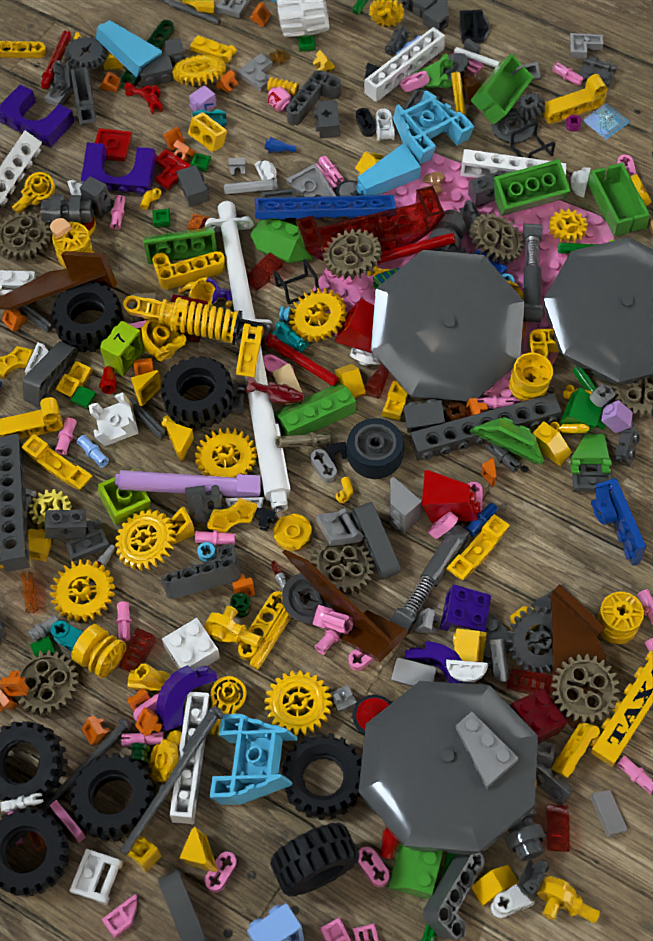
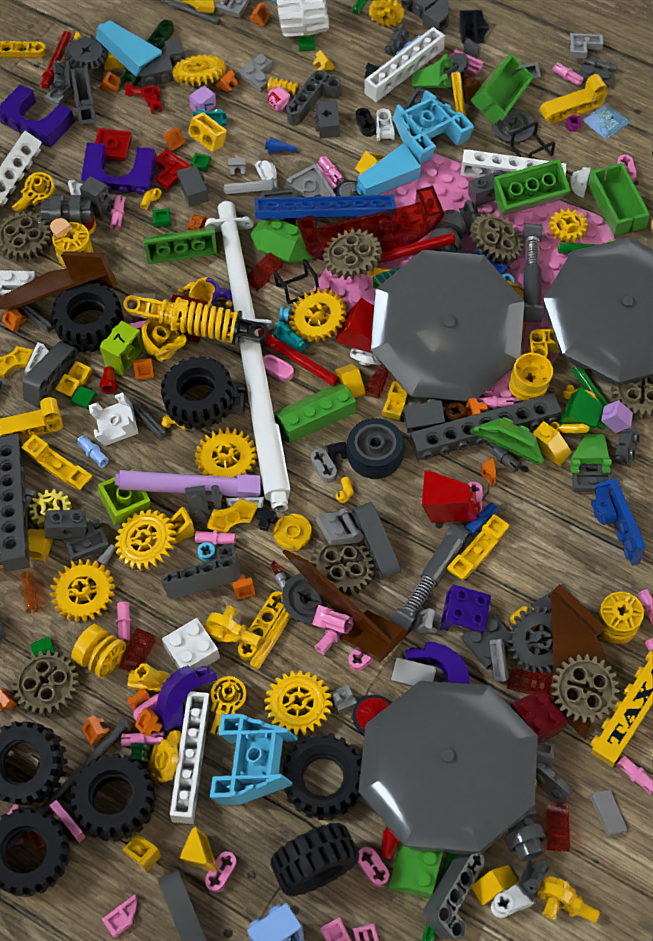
orange tile [0,670,29,697] -> none
white piece [0,793,43,812] -> none
light grey pin [28,615,58,642] -> none
teal piece [51,620,83,653] -> none
bright pink pin [55,418,77,455] -> none
white plate [70,849,124,905] -> none
dark grey bar [120,707,223,855] -> none
yellow slope [131,370,162,406] -> none
yellow beam [153,251,226,290] -> none
yellow slope [165,421,194,461] -> none
orange tile [173,140,196,162] -> none
yellow plate [190,35,237,63] -> none
dark green wheel [230,593,250,618] -> none
yellow plate [236,323,263,378] -> none
dark red animal [245,376,304,404] -> none
pearl gold plant [269,49,290,65] -> none
tan slope [272,363,304,406] -> none
dark tan pin [275,432,331,448] -> none
light grey slope [390,477,422,533] -> none
bright pink beam [399,71,430,92] -> none
medium nougat piece [421,172,446,196] -> none
bright pink beam [428,512,458,539] -> none
white plate [446,660,488,683] -> none
yellow slope [453,628,487,663] -> none
white bar [454,47,499,67] -> none
light grey wing [456,712,518,789] -> none
dark grey gear [516,91,545,121] -> none
yellow plate [551,722,600,778] -> none
light grey beam [589,384,615,407] -> none
yellow tile [630,174,652,207] -> none

